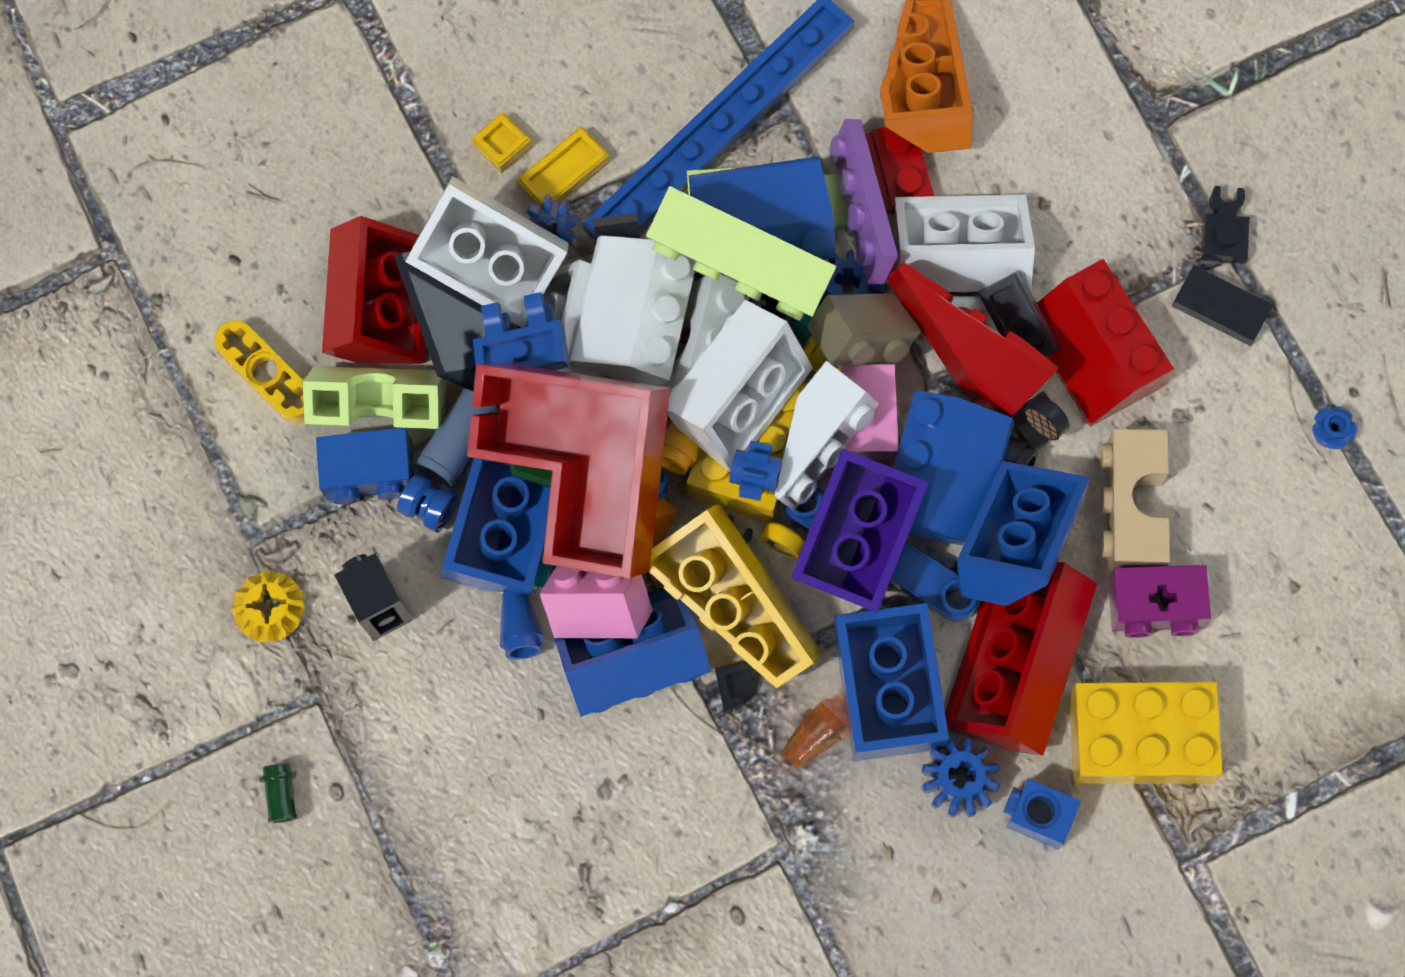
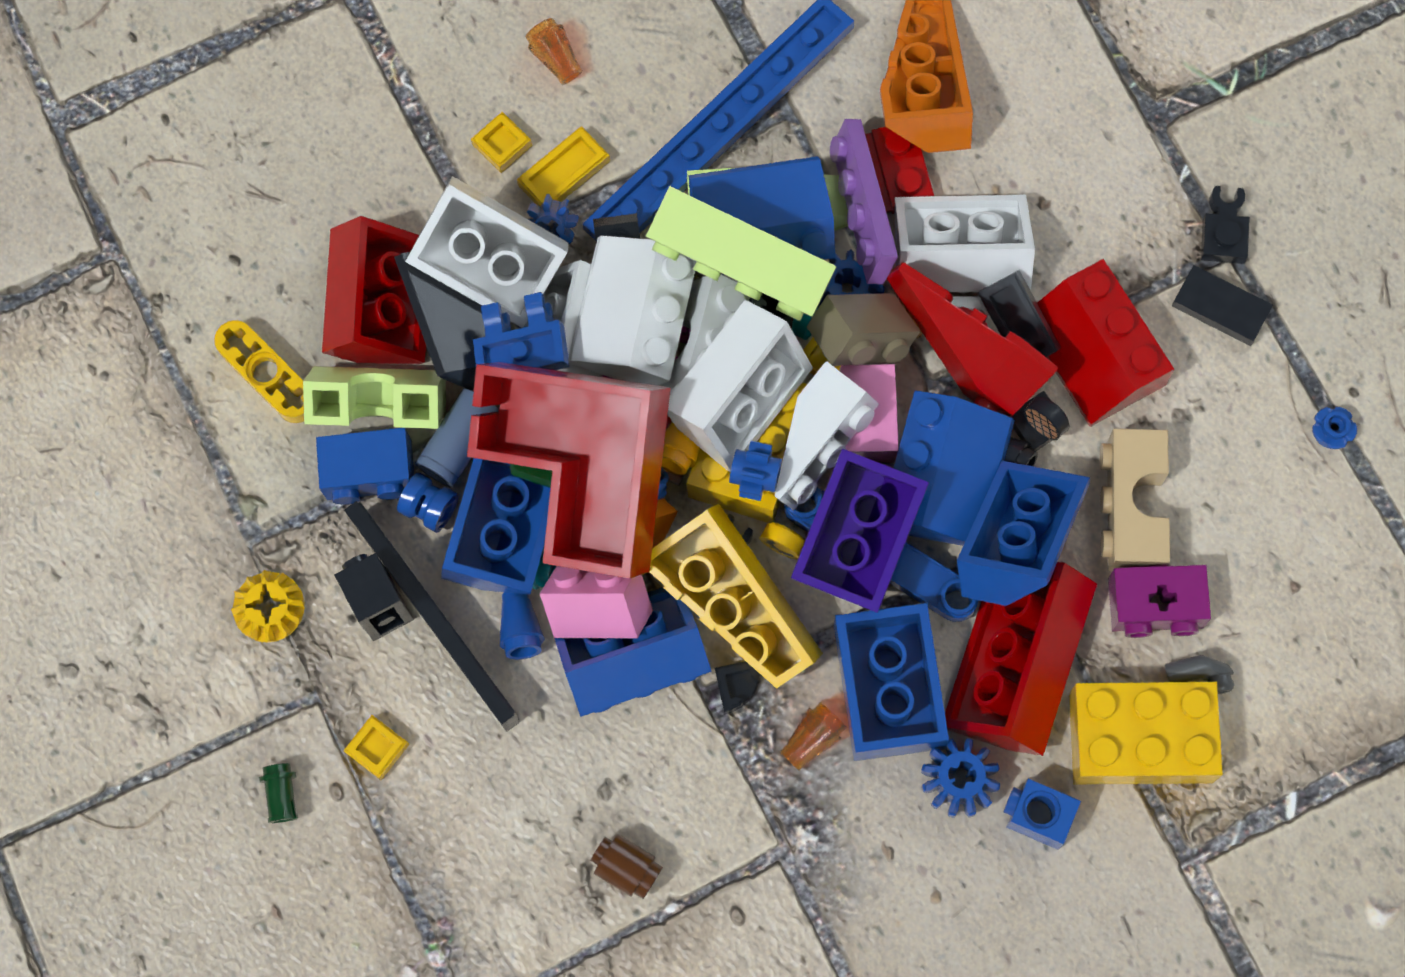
none -> yellow tile [343,715,410,780]
none -> black tile [344,501,519,732]
none -> clear orange cone [525,18,583,85]
none -> reddish brown brick [590,834,663,899]
none -> dark grey arm [1165,655,1234,694]

